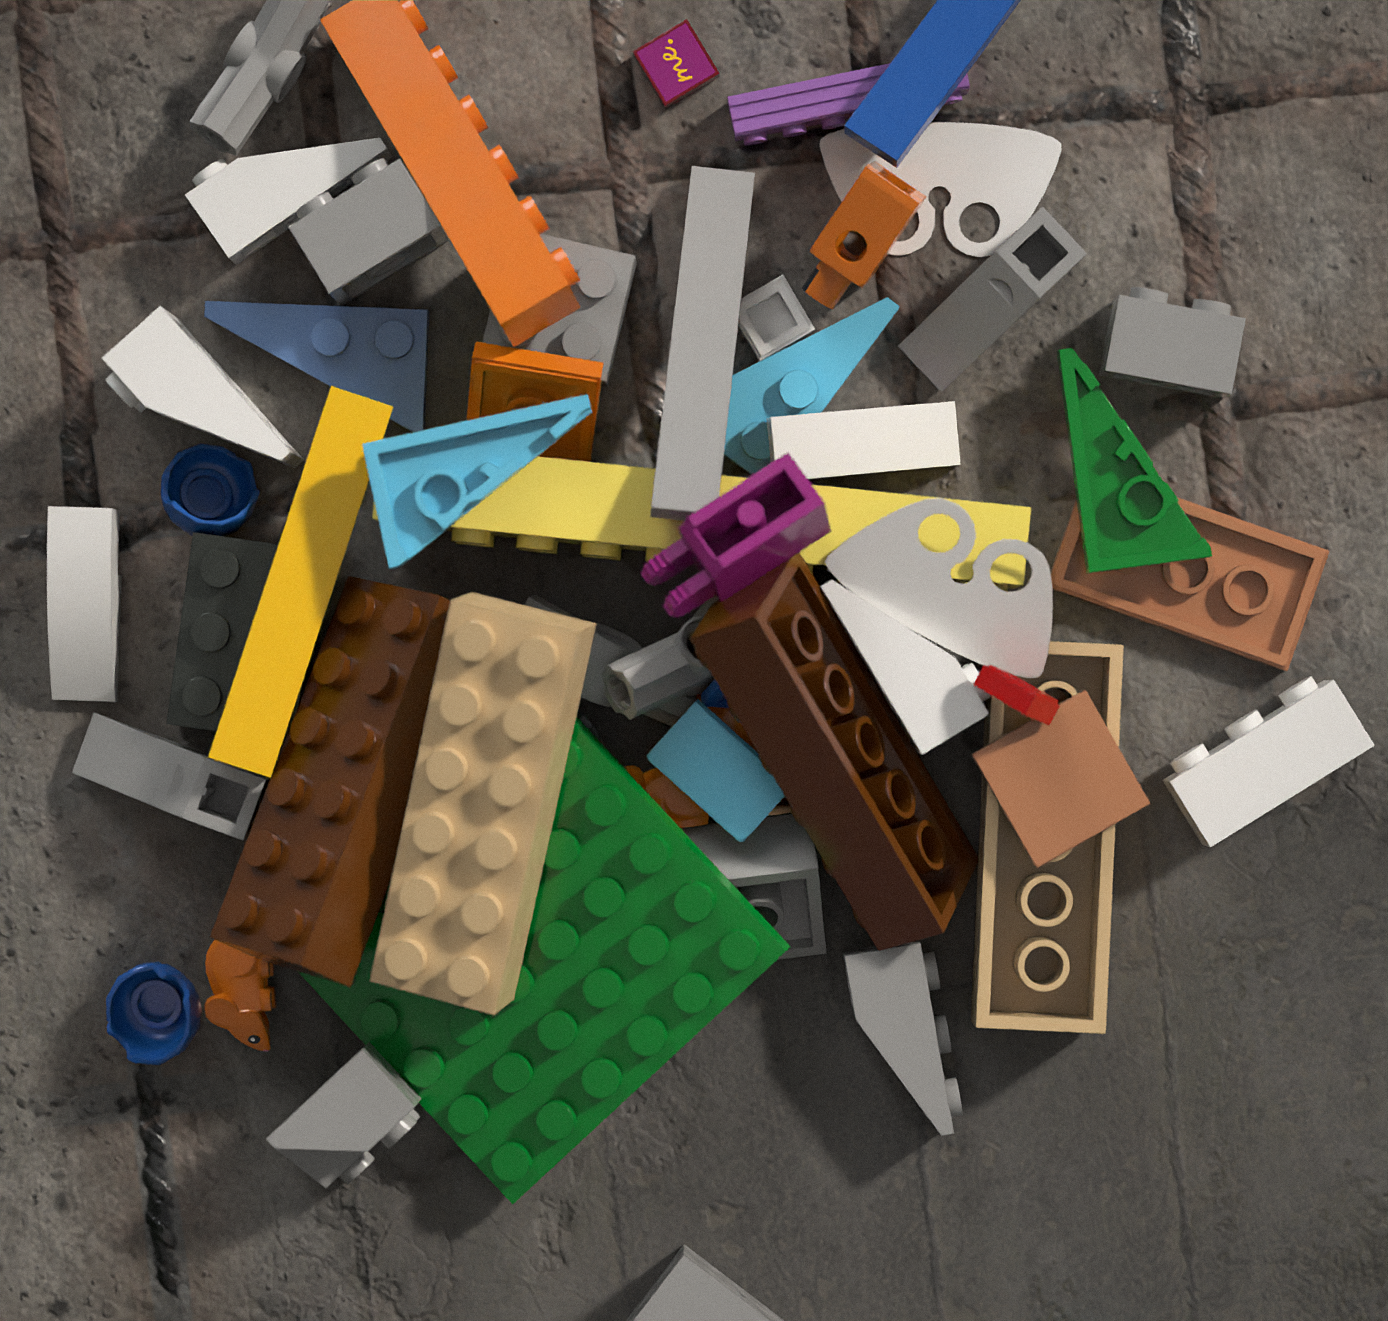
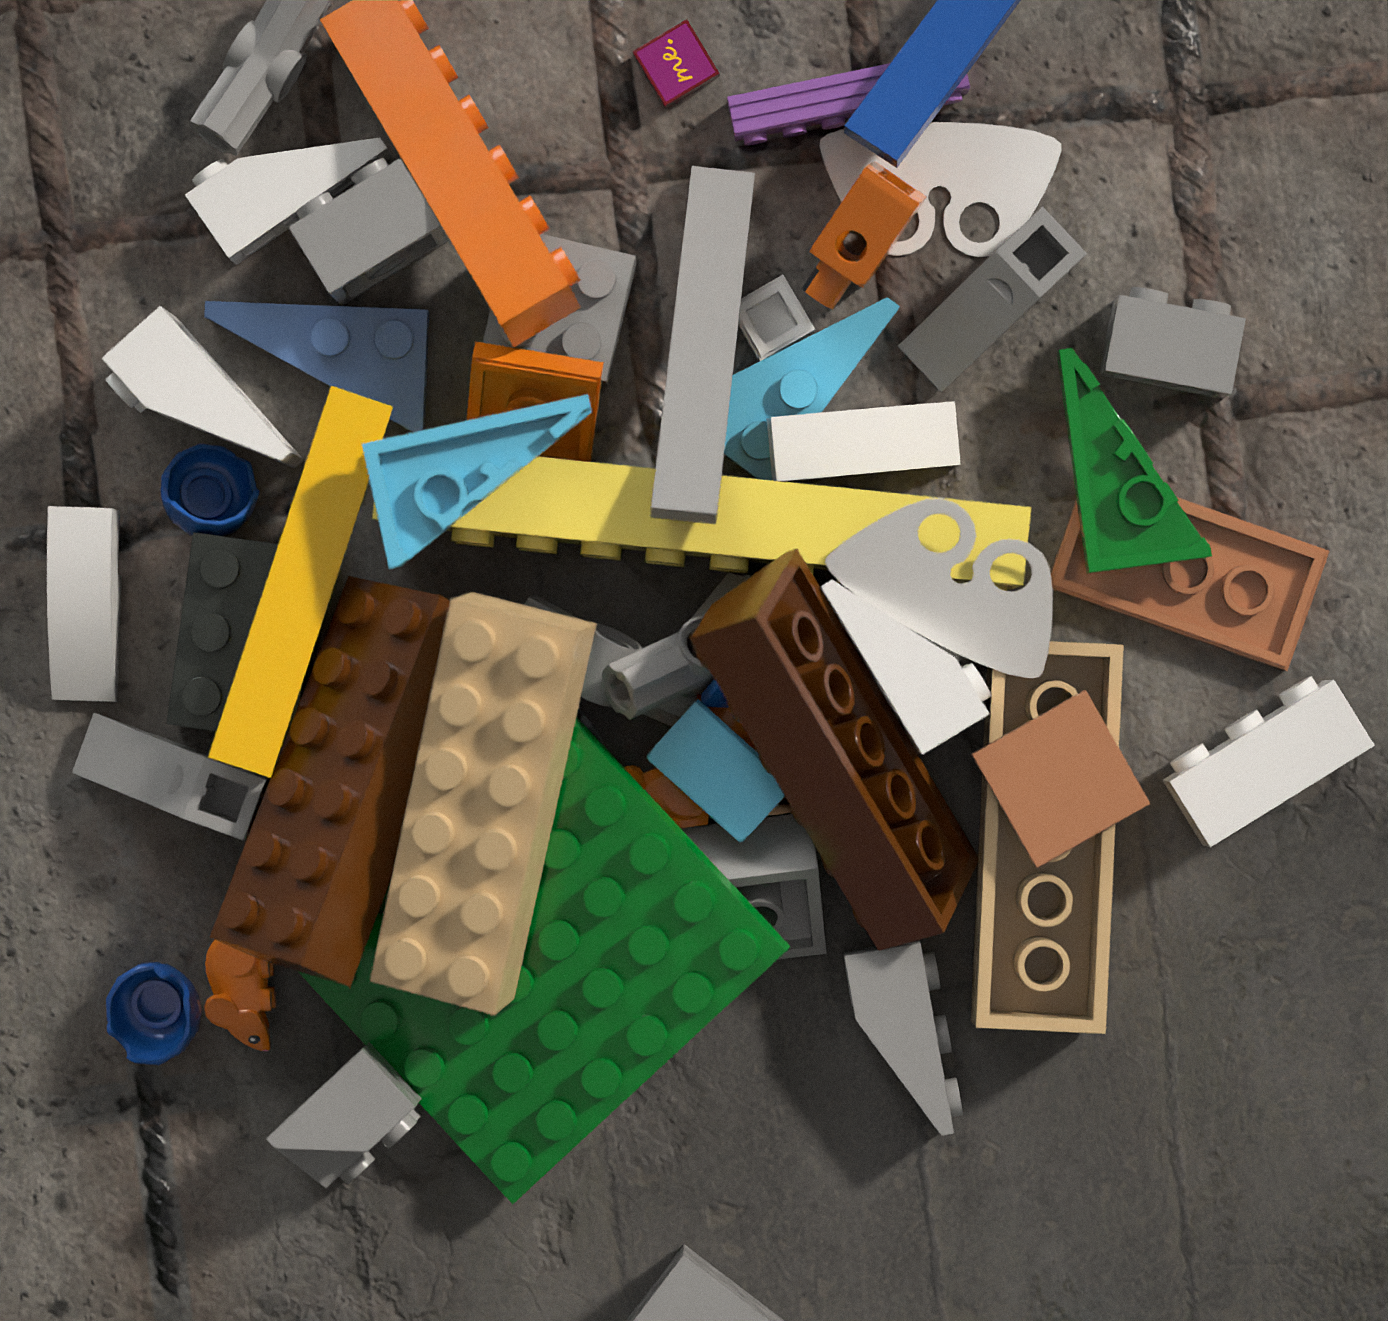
magenta hinge [641,452,831,618] -> none
red tile [973,664,1060,726] -> none

